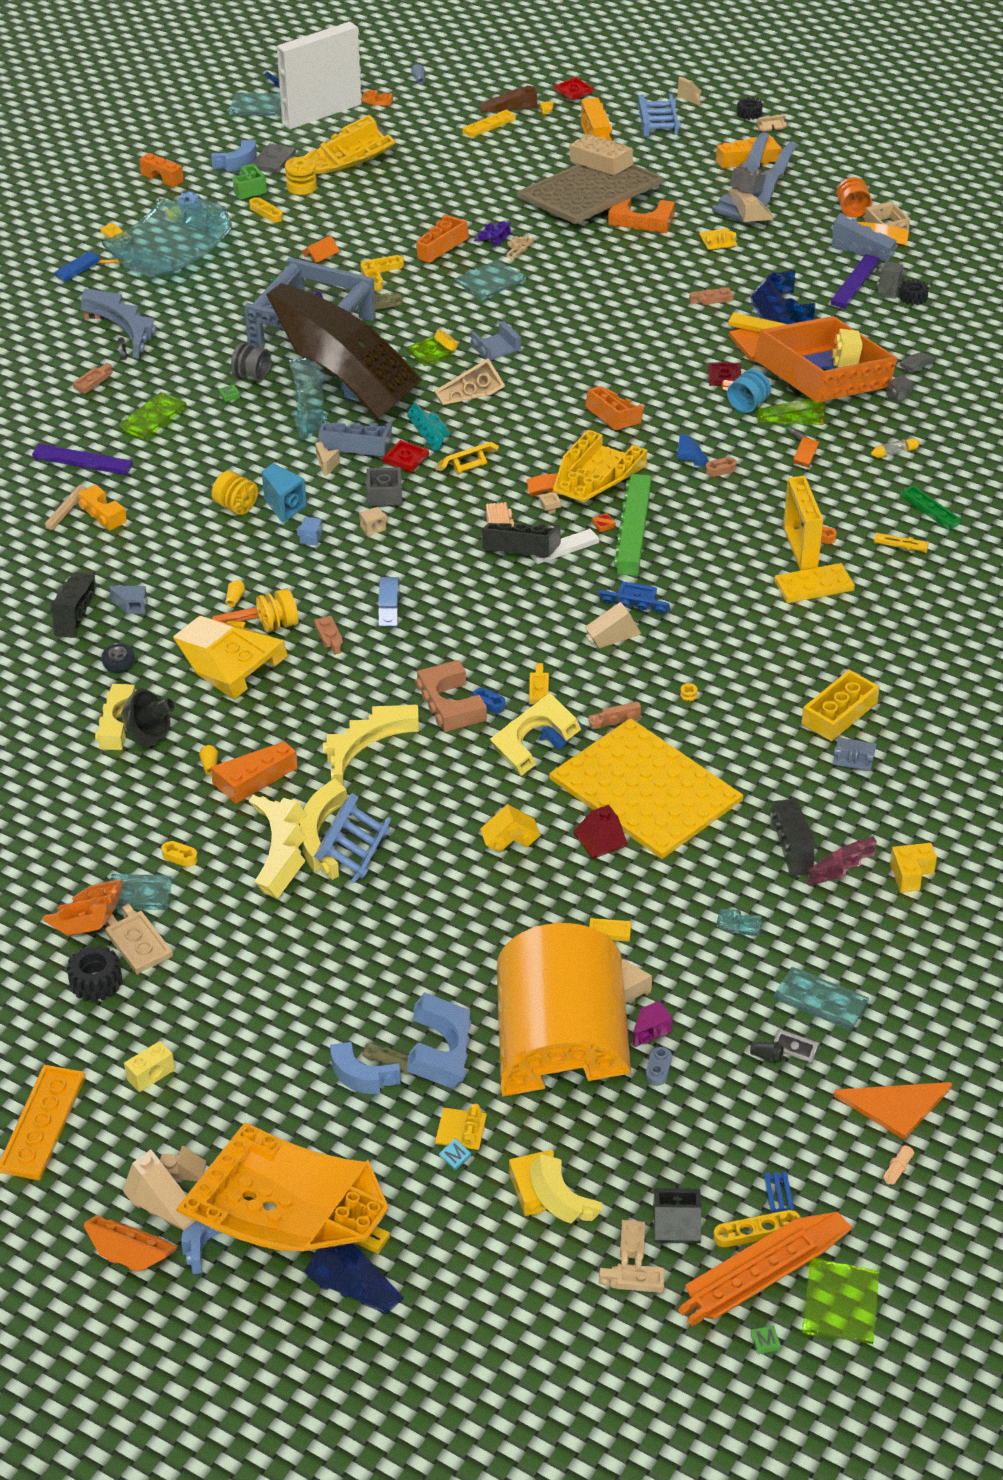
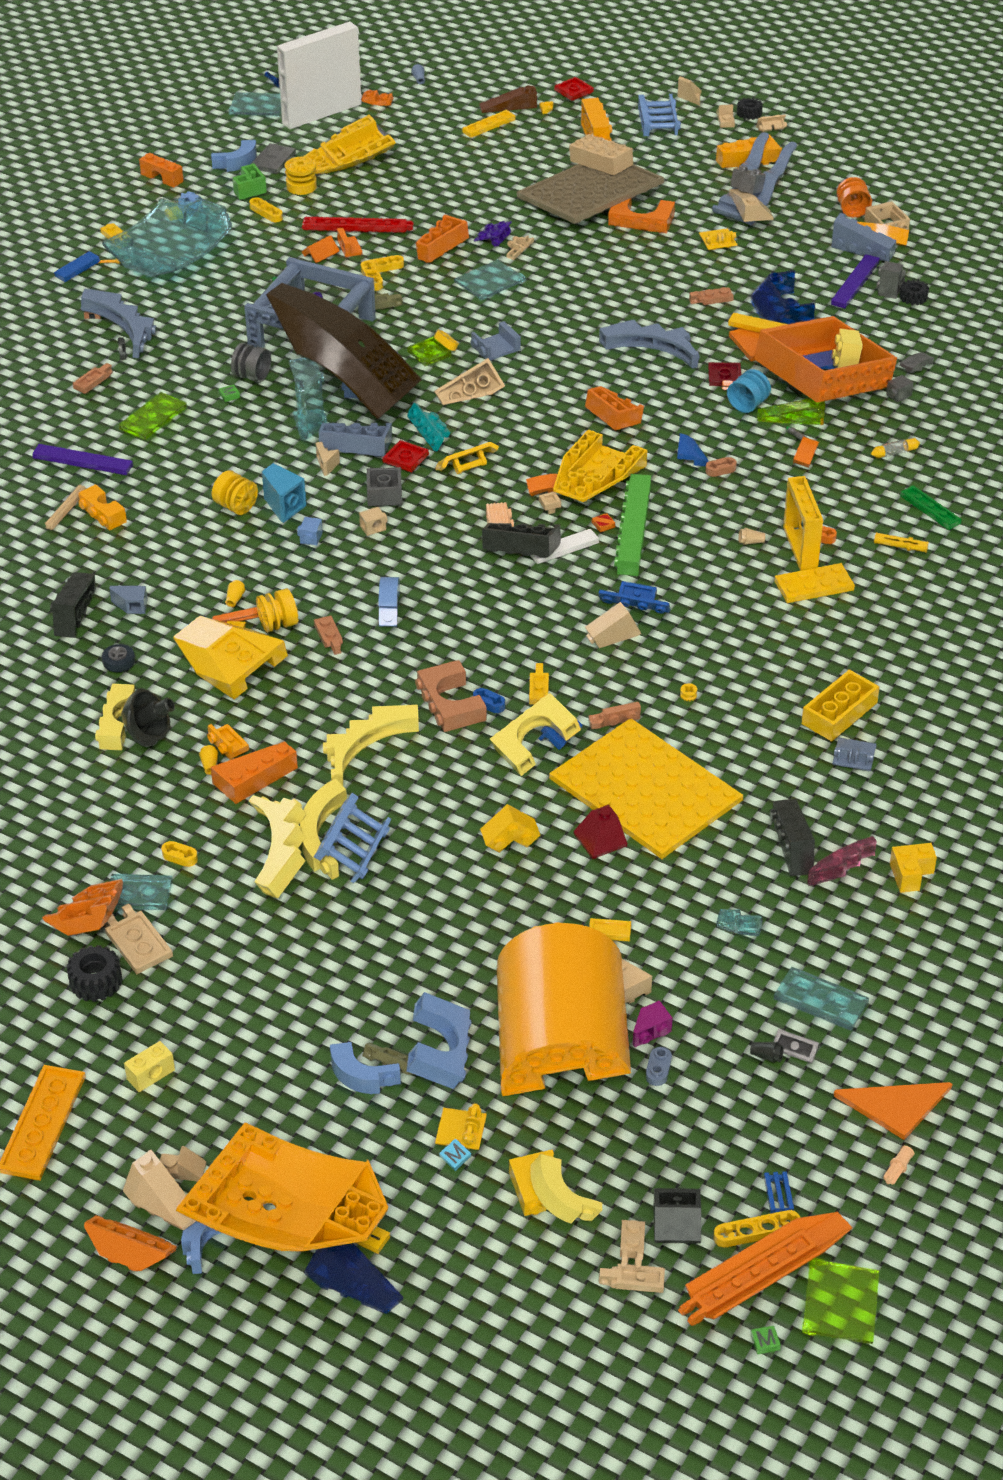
none -> light orange bracket [207,724,249,760]
none -> red hinge [302,217,414,233]
none -> orange panel [337,228,363,257]
none -> sand blue arch [599,319,700,368]
none -> tan slope [716,105,735,128]
none -> tan cone [738,528,765,545]

